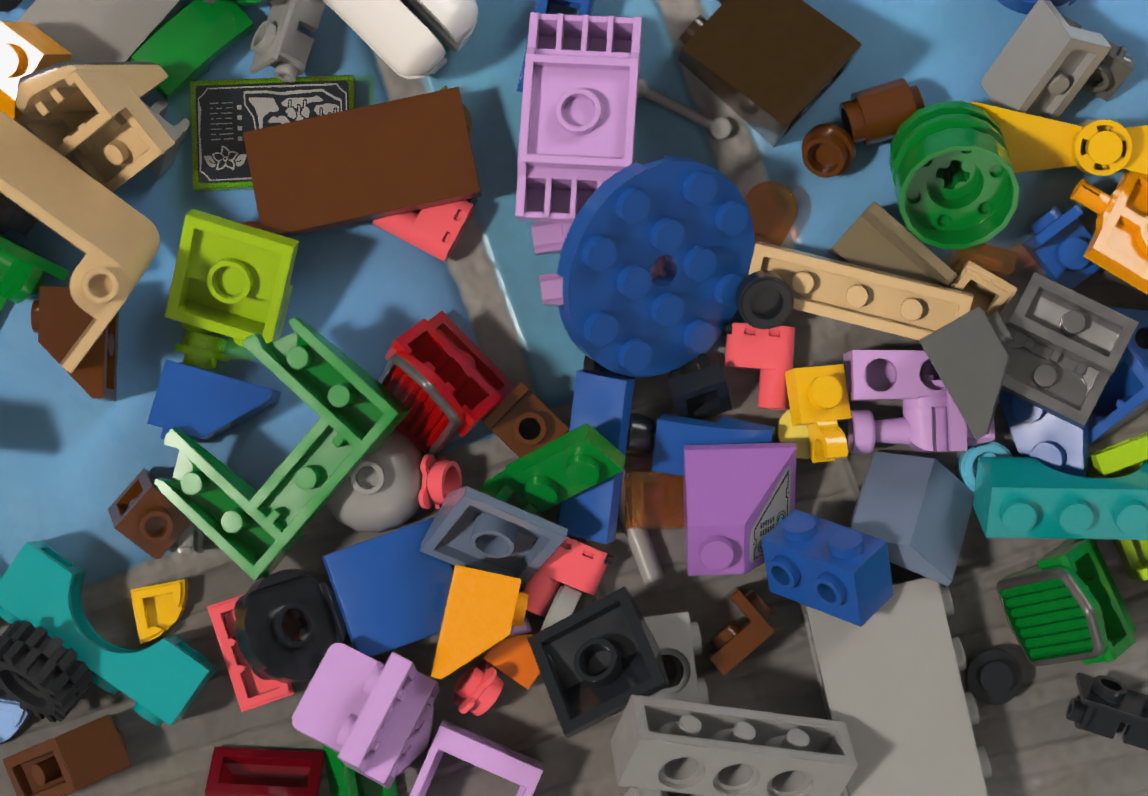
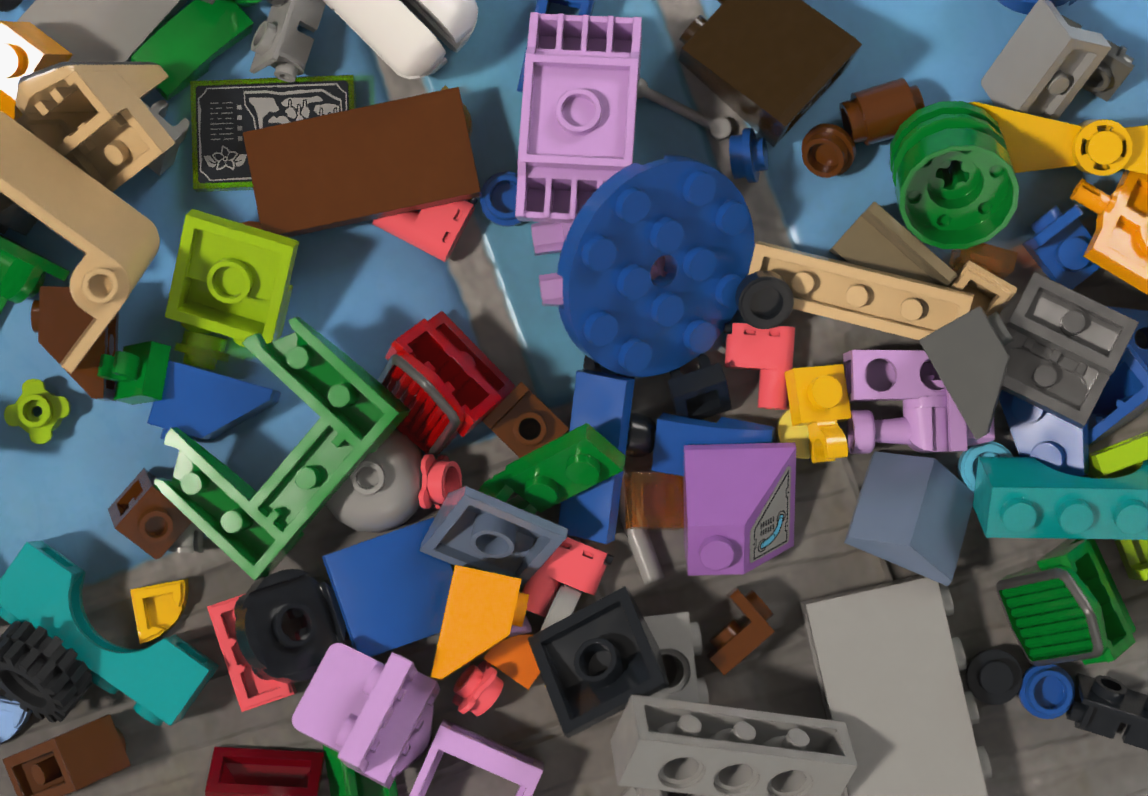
clear orange tile [745,181,798,246] -> none
blue brick [761,509,894,627] -> none
none -> lime plate [4,379,71,444]
none -> green tile [97,341,171,405]
none -> blue plate [480,171,523,227]
none -> blue plate [729,128,768,183]
none -> blue plate [1018,664,1075,719]

